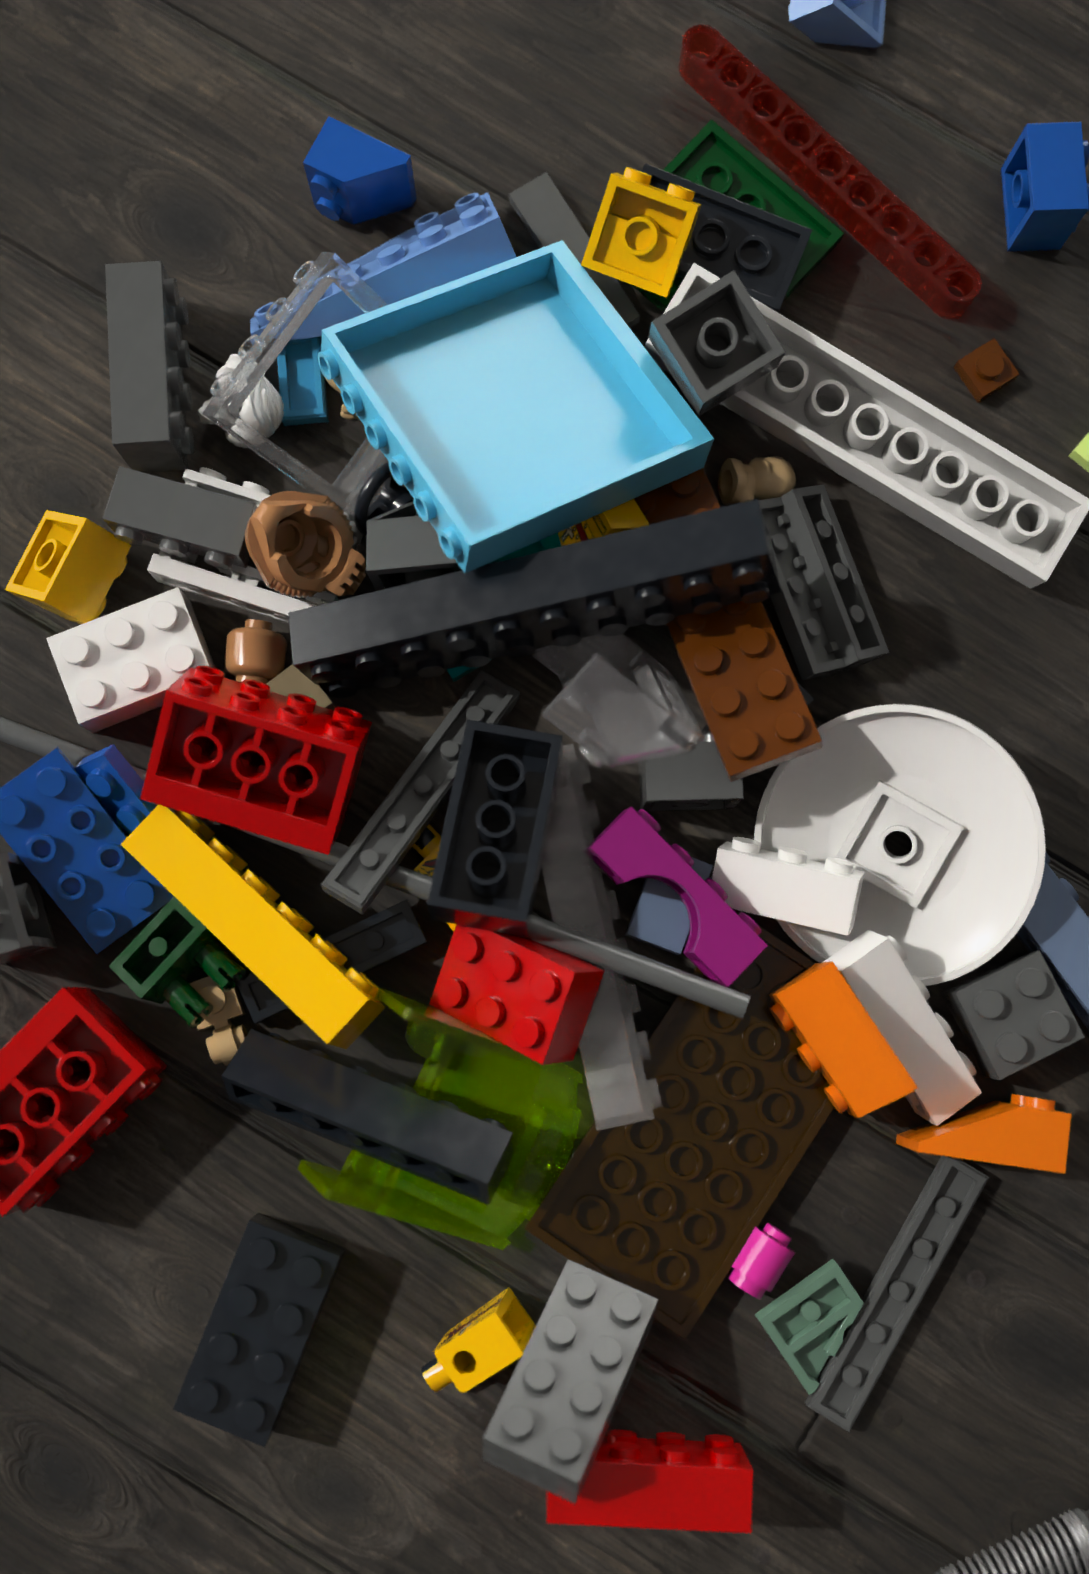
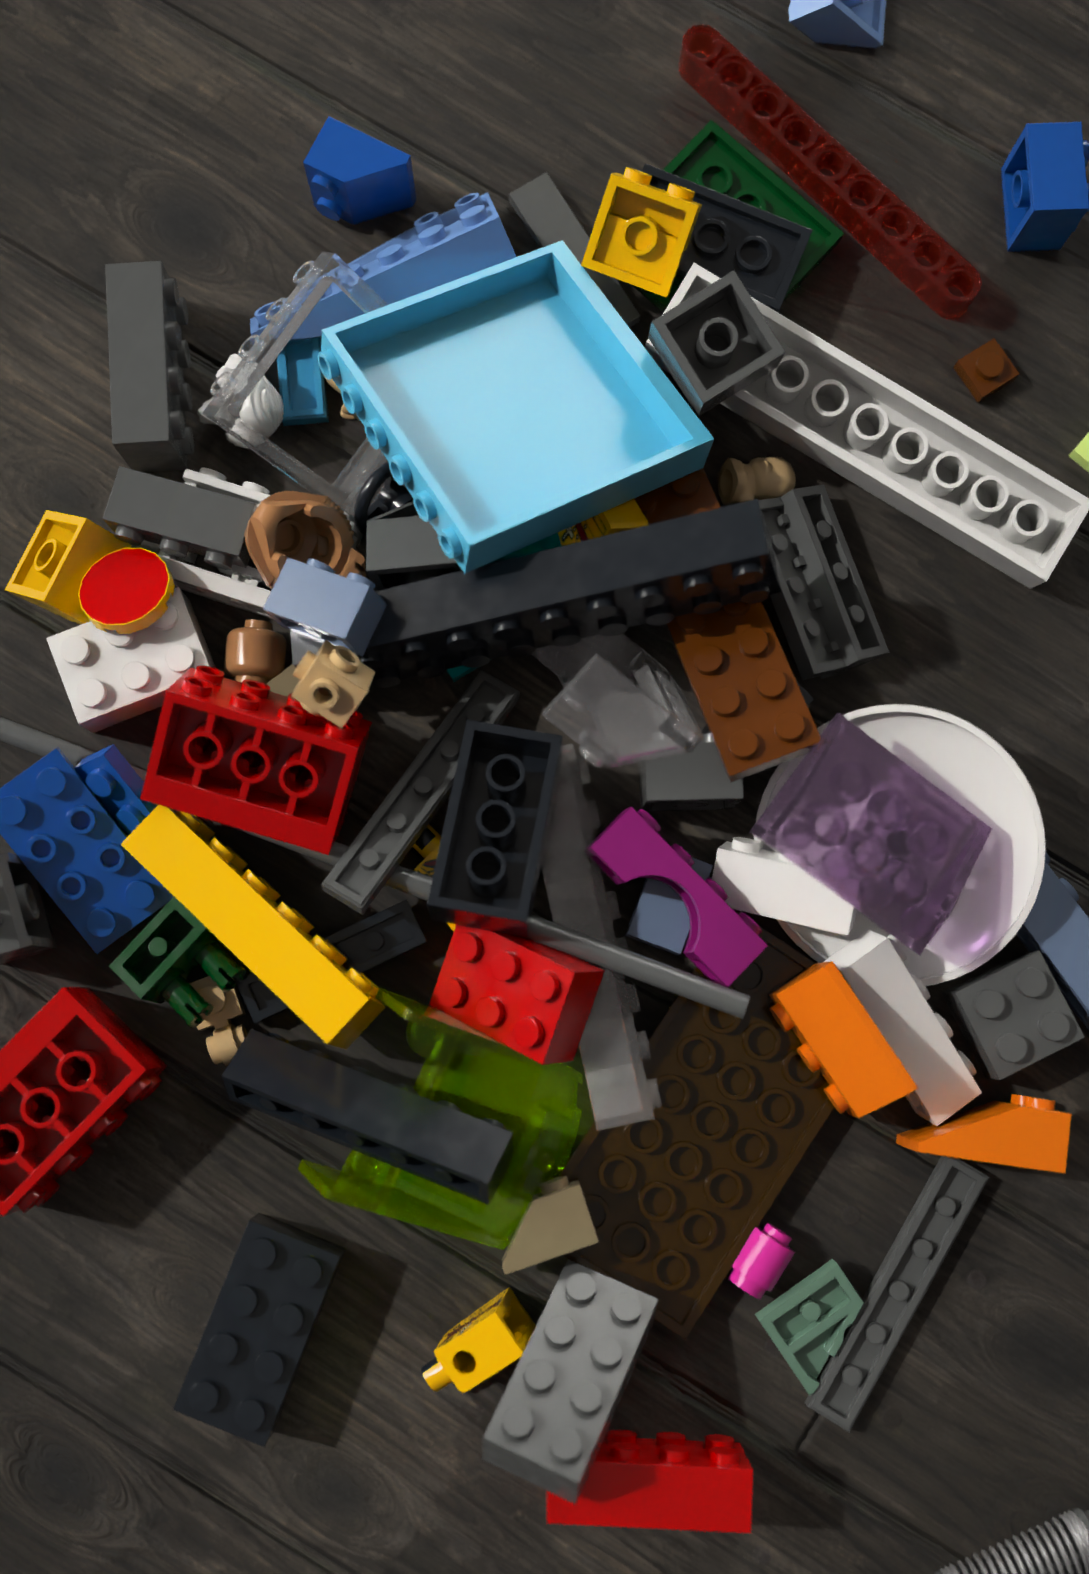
none -> red tile [78,548,175,634]
none -> sand blue brick [263,558,387,656]
none -> tan brick [291,640,375,728]
none -> dark tan slope [502,1175,599,1275]
none -> clear purple slope [750,713,992,955]

